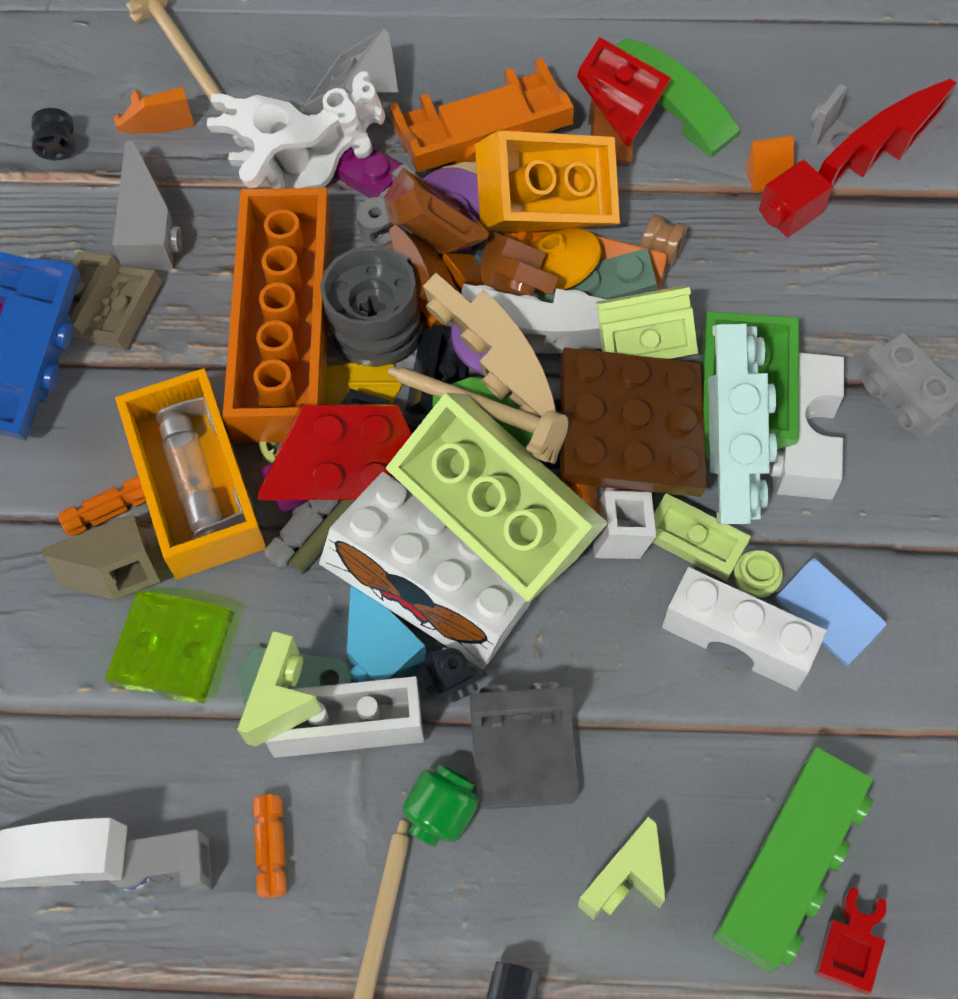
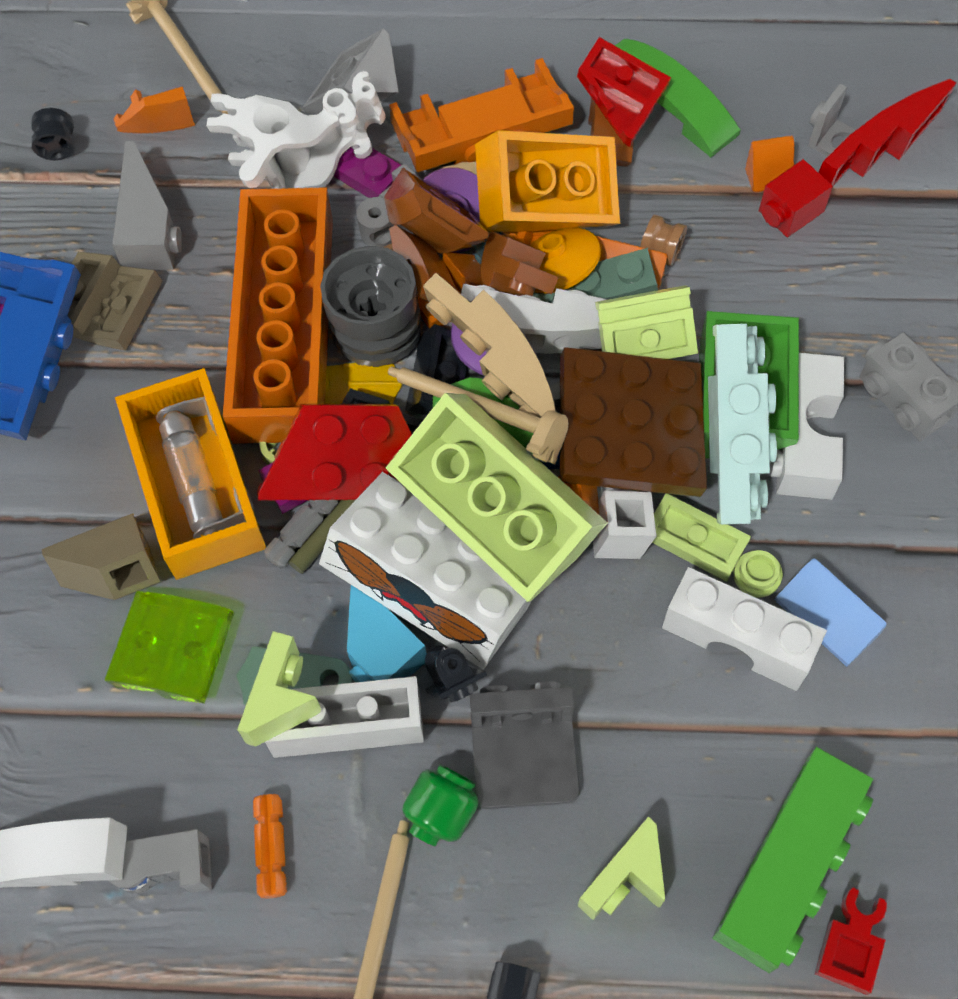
orange axle [58,476,146,536] -> none

